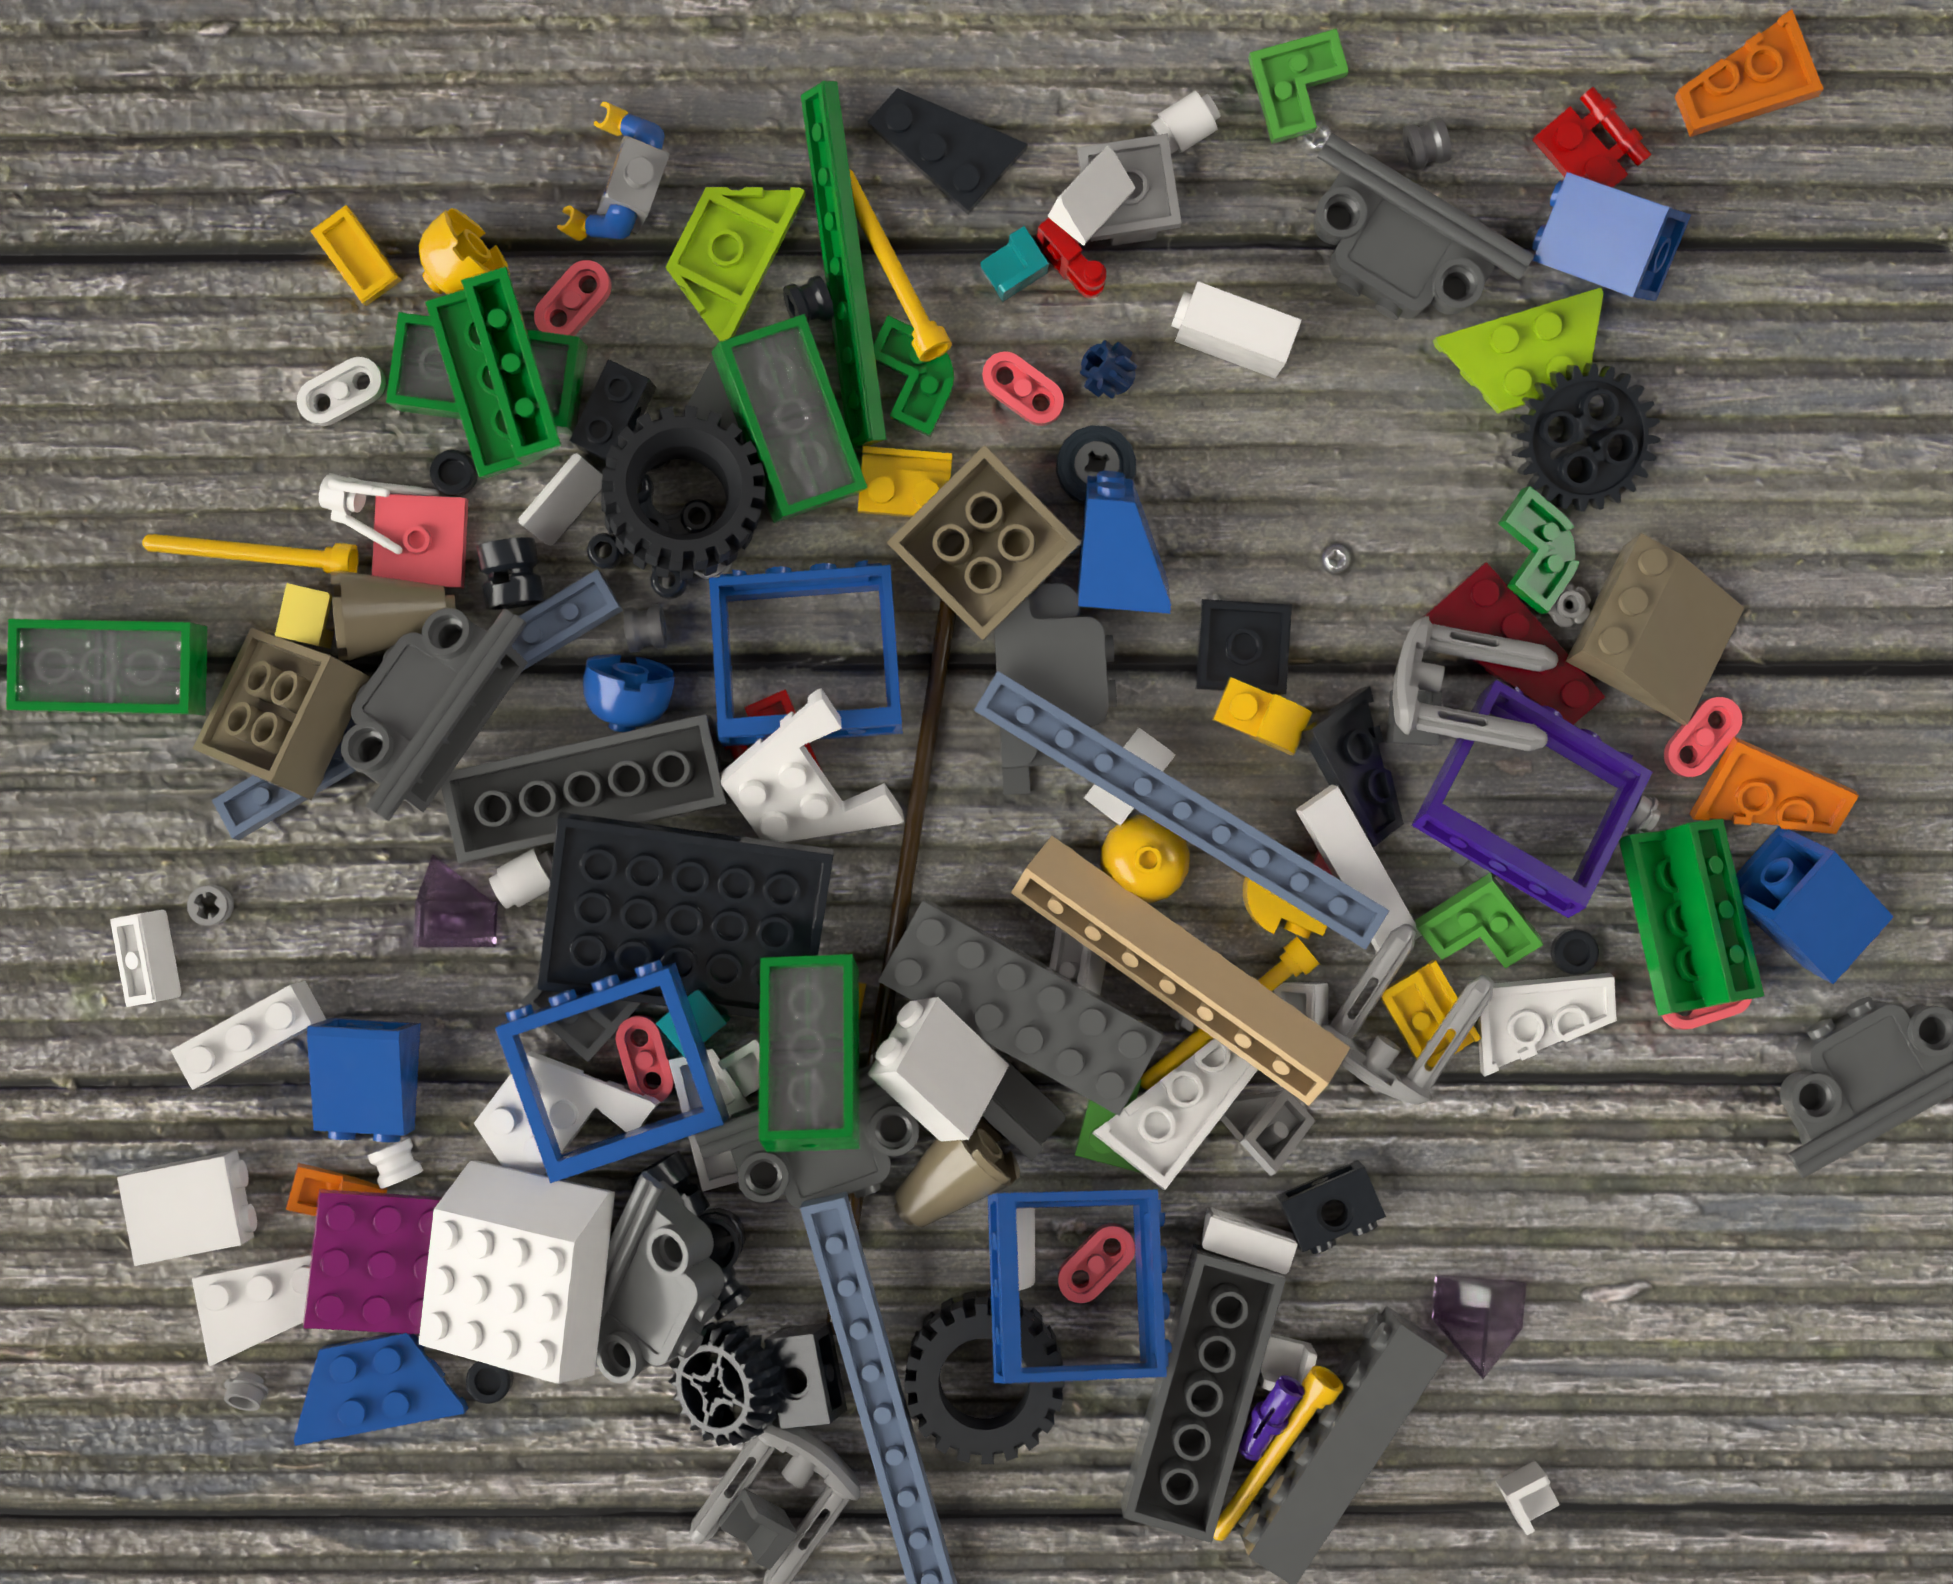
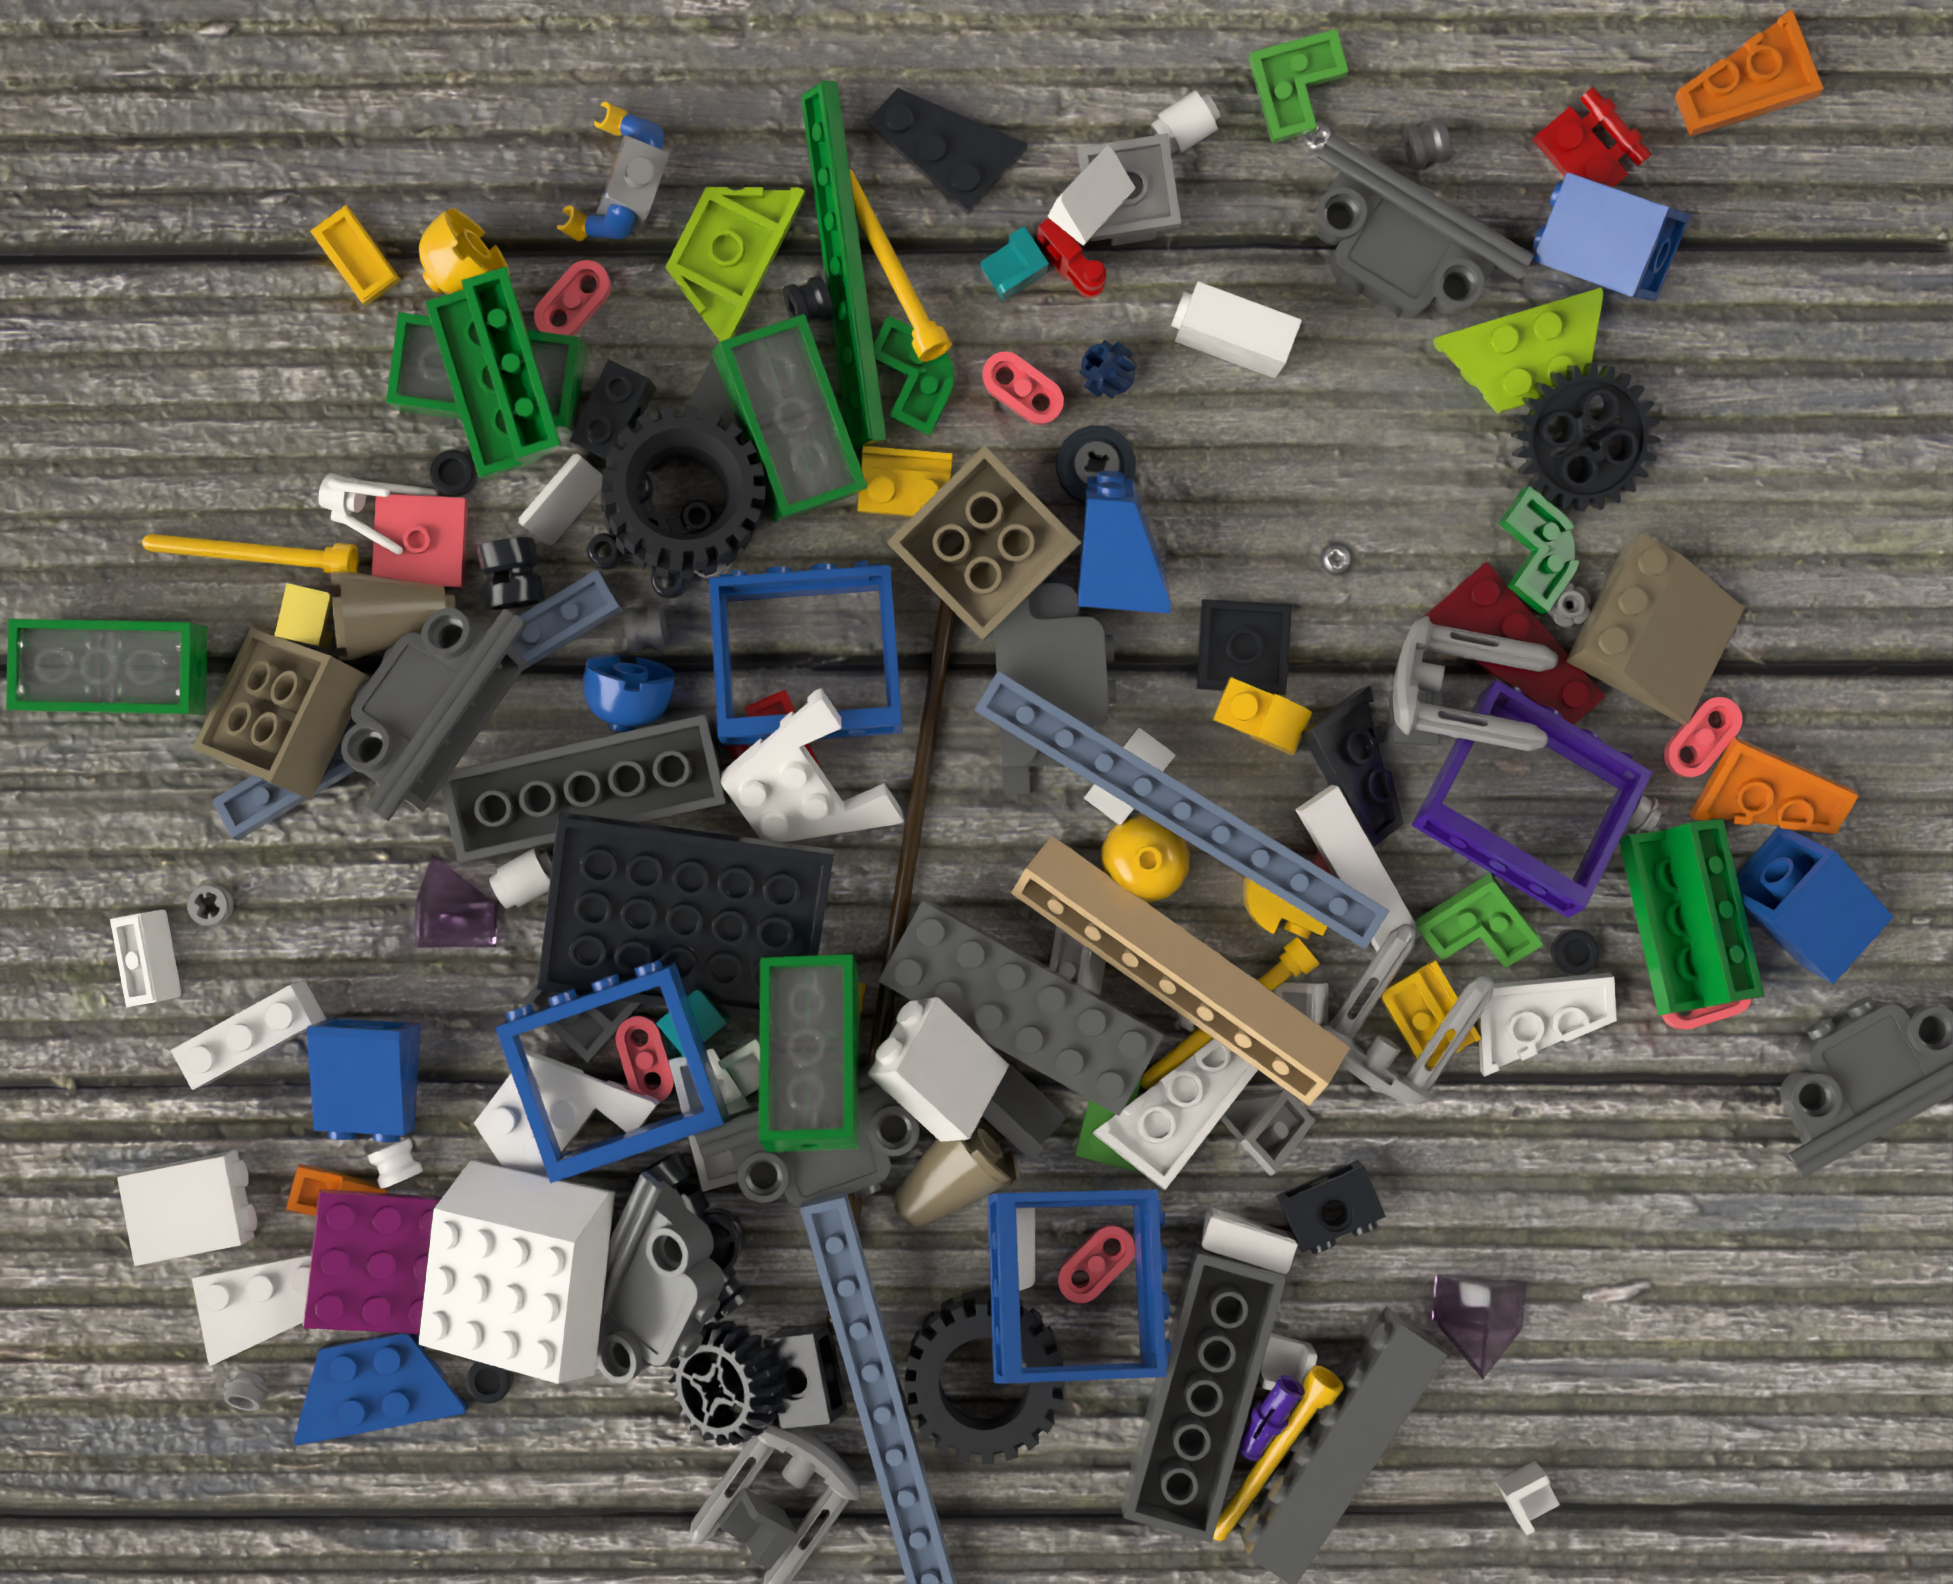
white plate [297,357,386,426] -> none

